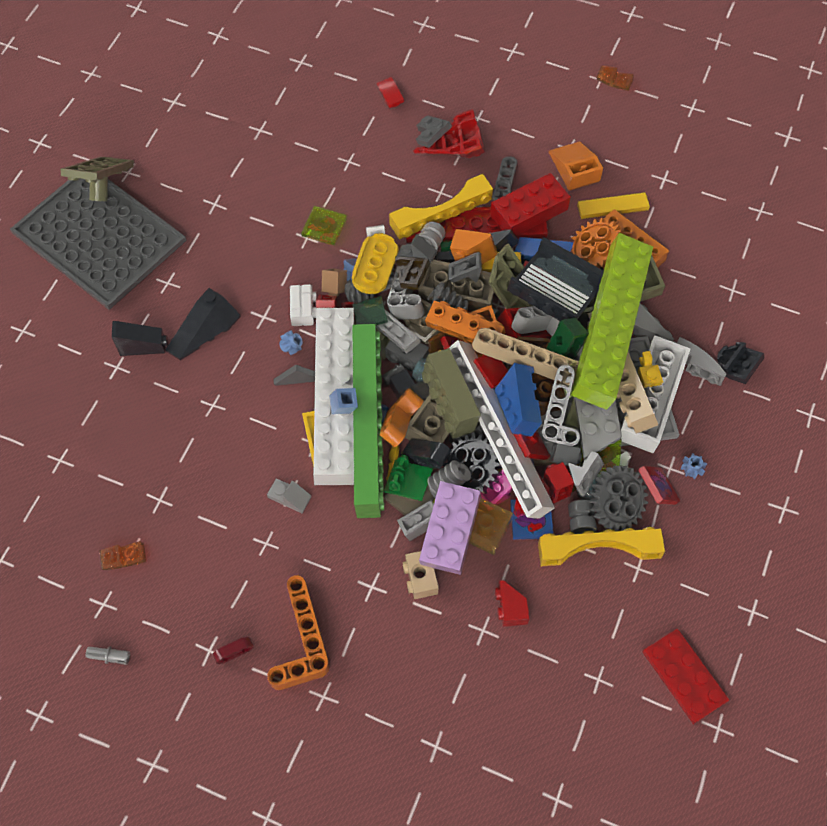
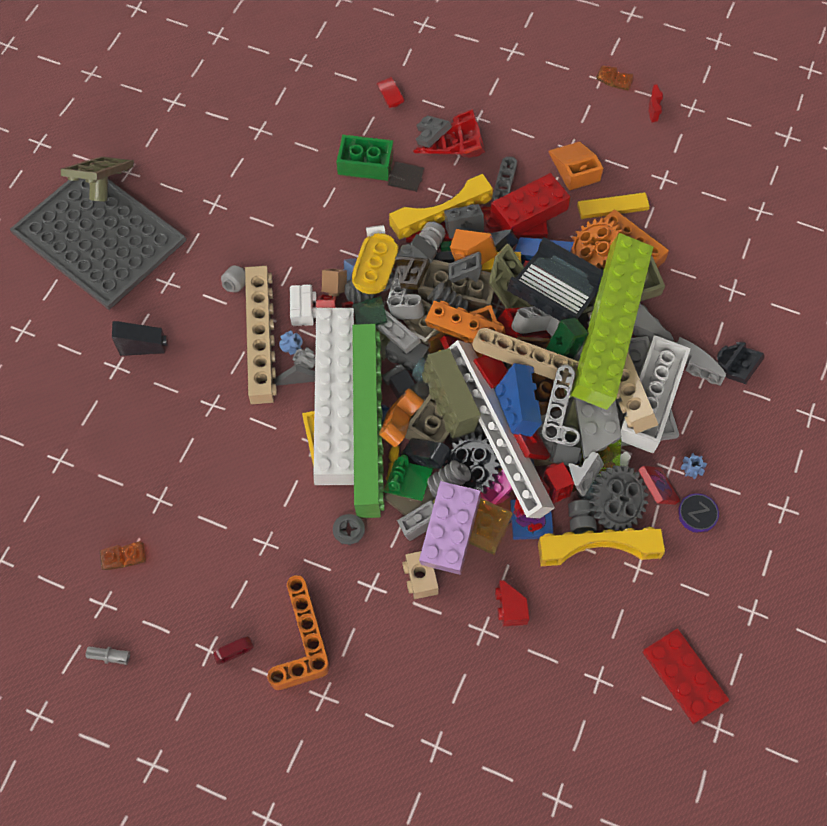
black wedge [165,288,241,360] -> none
light grey slope [267,478,312,513] -> none
clear neon green tile [301,206,347,246] -> none
medium blue brick [329,388,358,414] -> none
yellow plate [638,351,663,388] -> none
none -> light grey head [221,265,246,292]
none -> tan brick [245,266,277,404]
none -> light grey gear [293,347,315,370]
none -> dark grey gear [333,514,365,546]
none -> green brick [336,135,394,181]
none -> clear smoke piece [388,162,424,192]
none -> dark grey brick [444,204,484,238]
none -> red slope [648,84,663,123]
none -> black tile [678,493,719,533]

